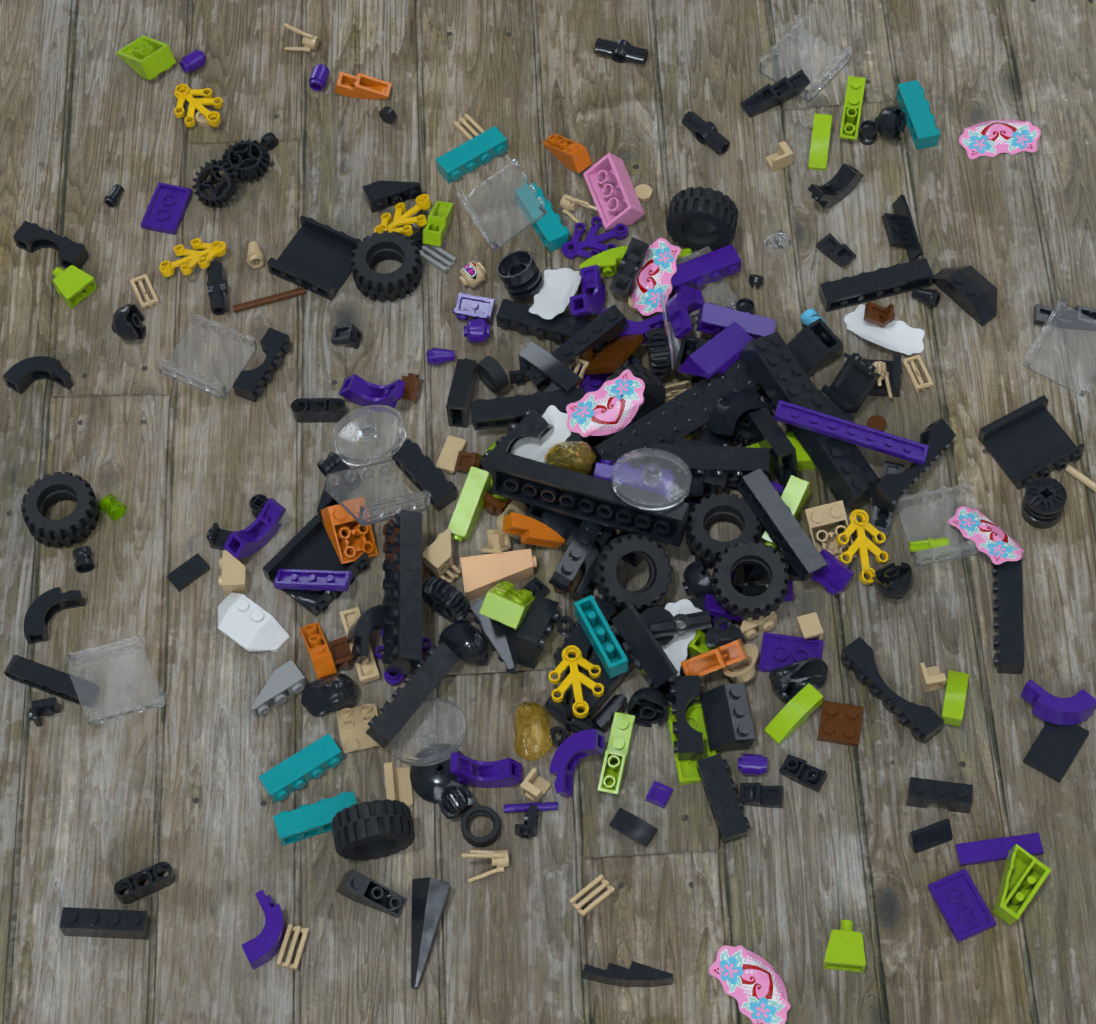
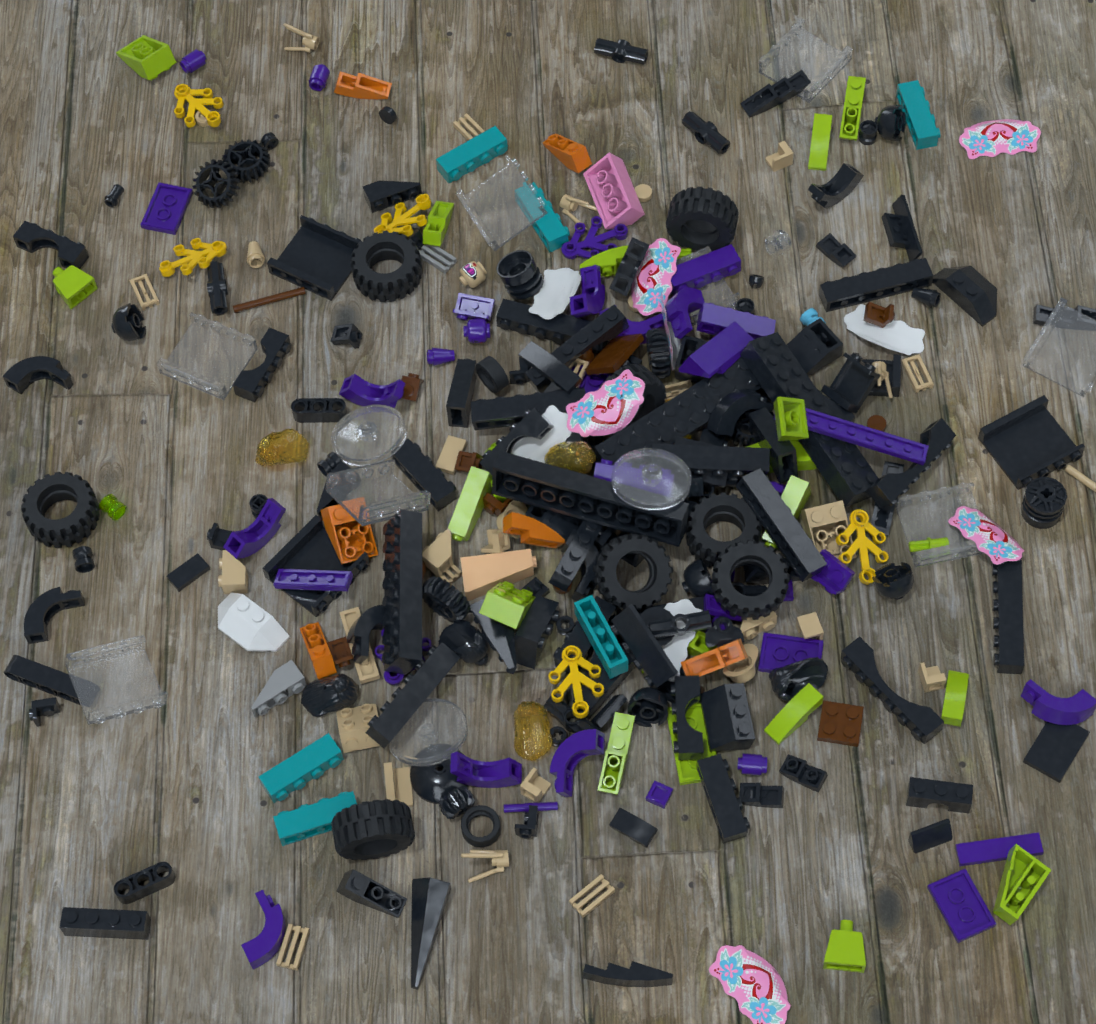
none -> clear yellow hair [255,429,309,467]
none -> lime slope [774,397,809,441]

